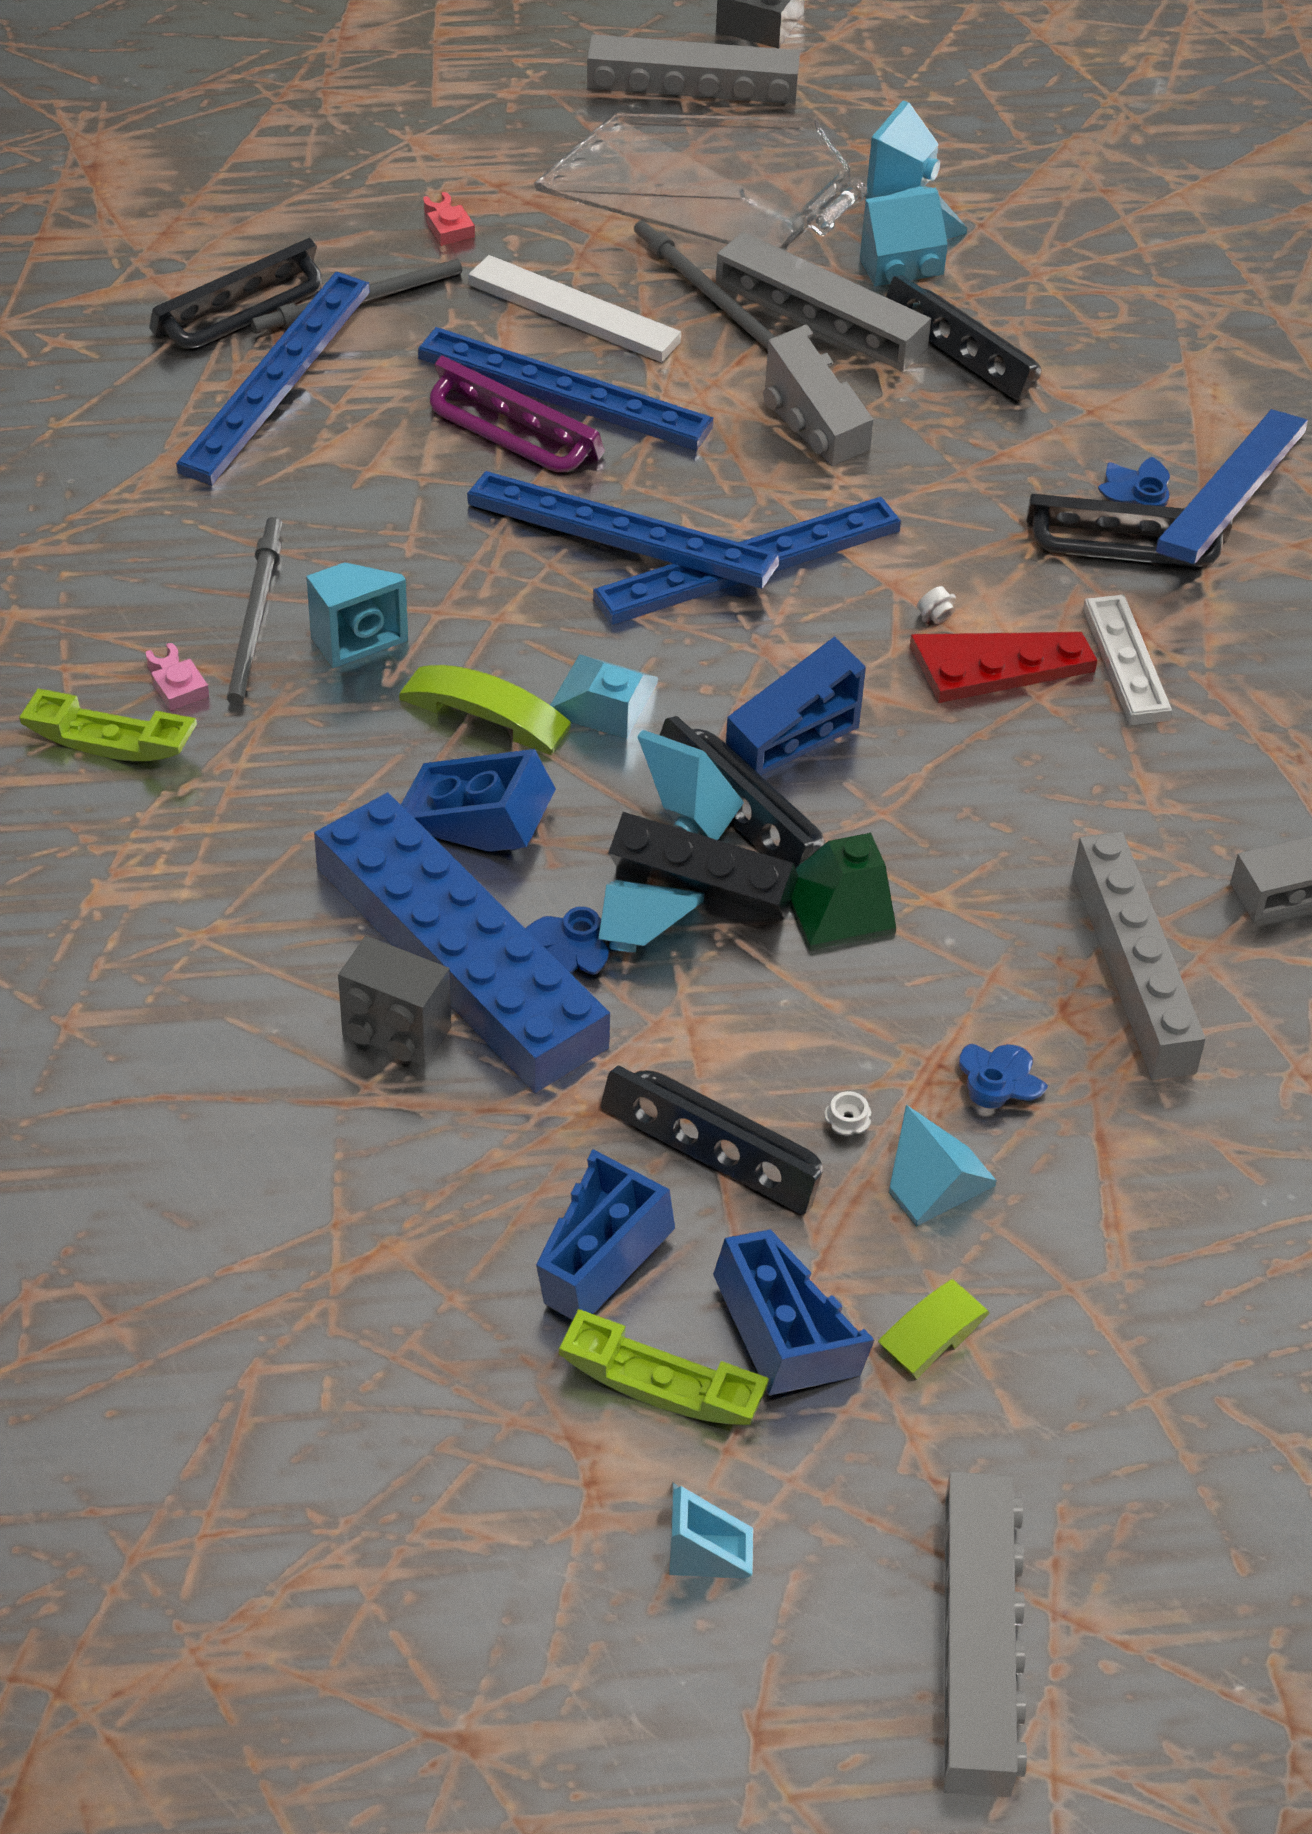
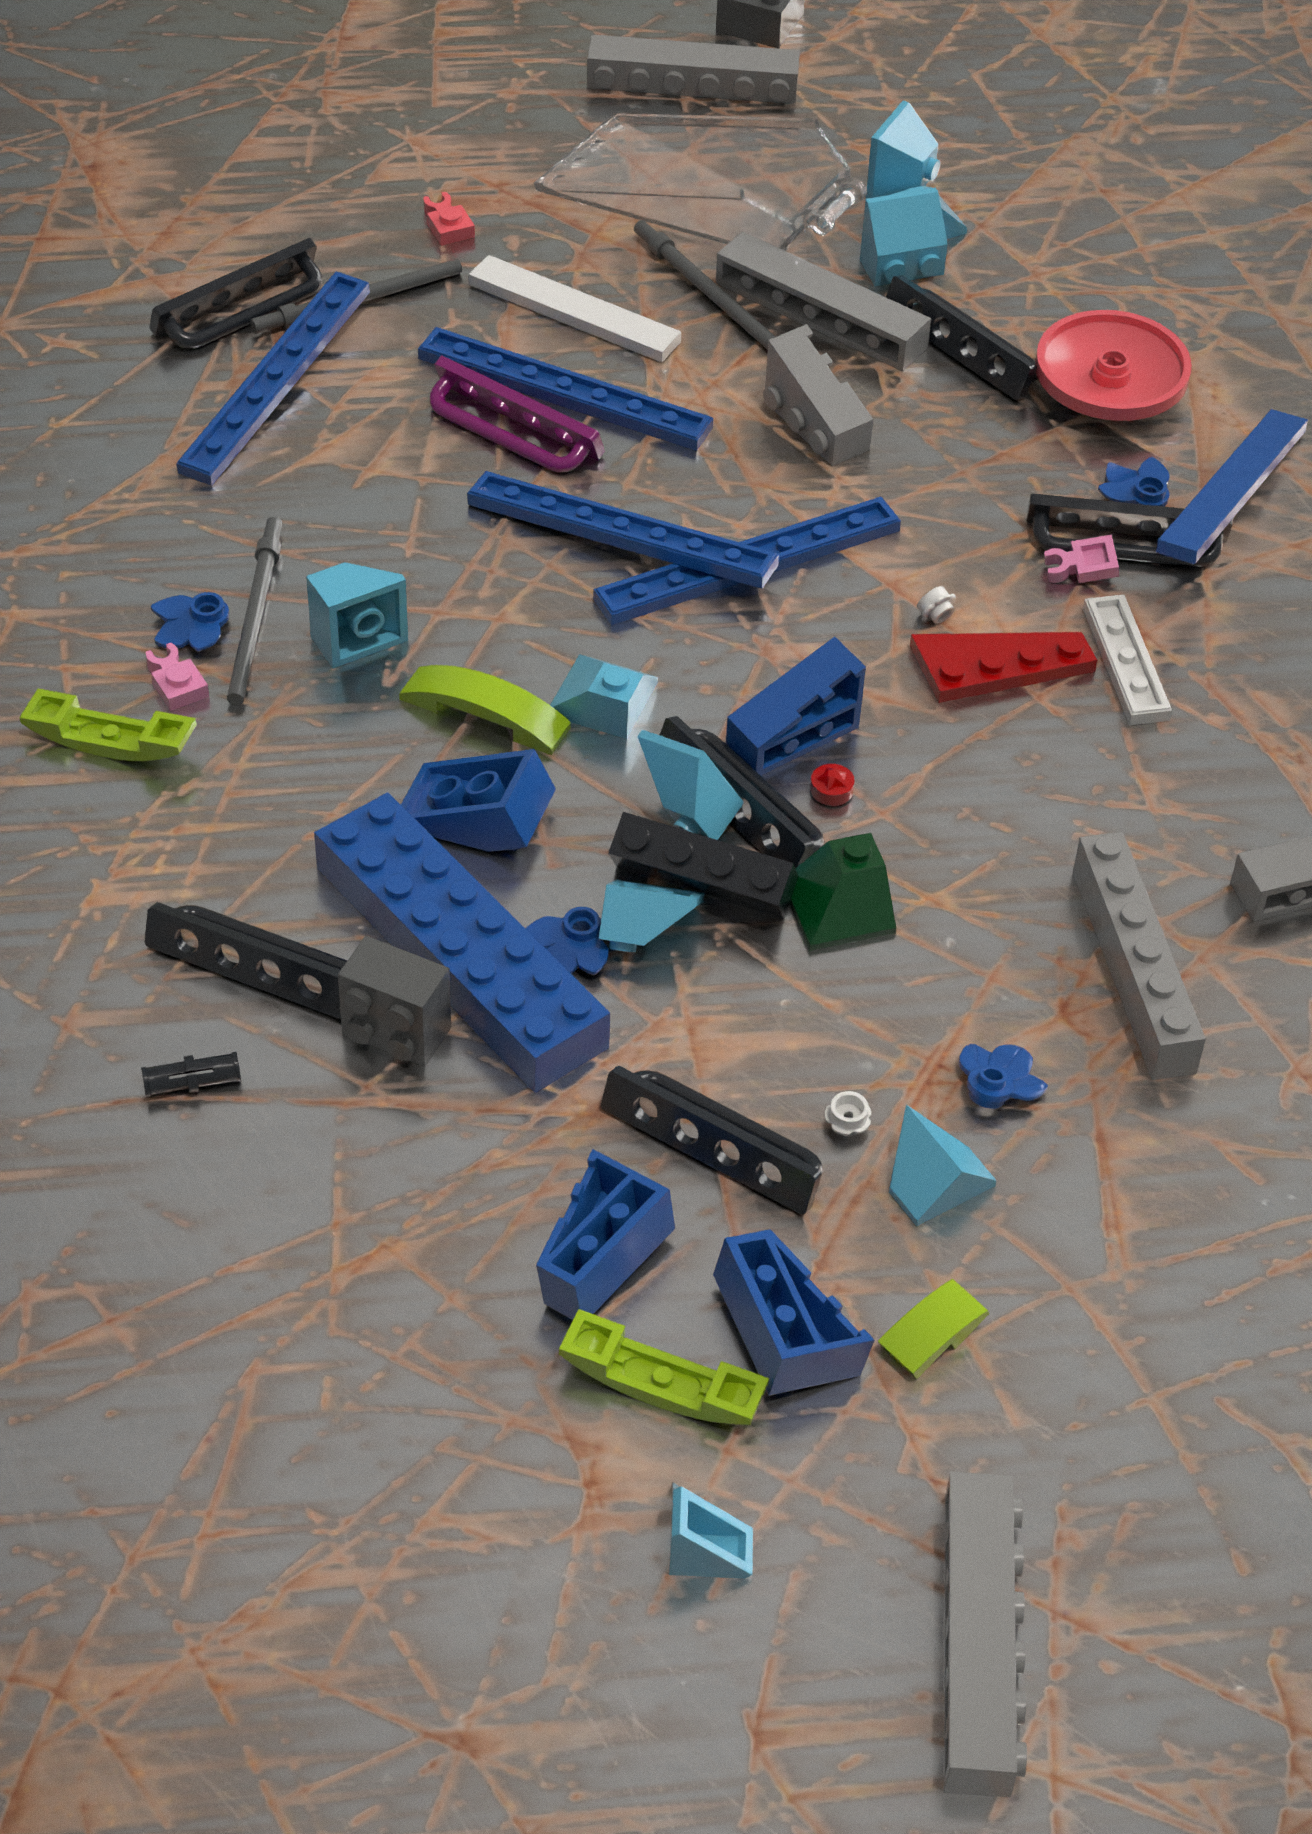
none -> black pin [141,1052,241,1097]
none -> black piece [144,902,347,1019]
none -> blue plate [151,592,229,651]
none -> red tile [810,764,855,806]
none -> coral dish [1035,310,1192,421]
none -> bright pink plate [1044,534,1119,583]

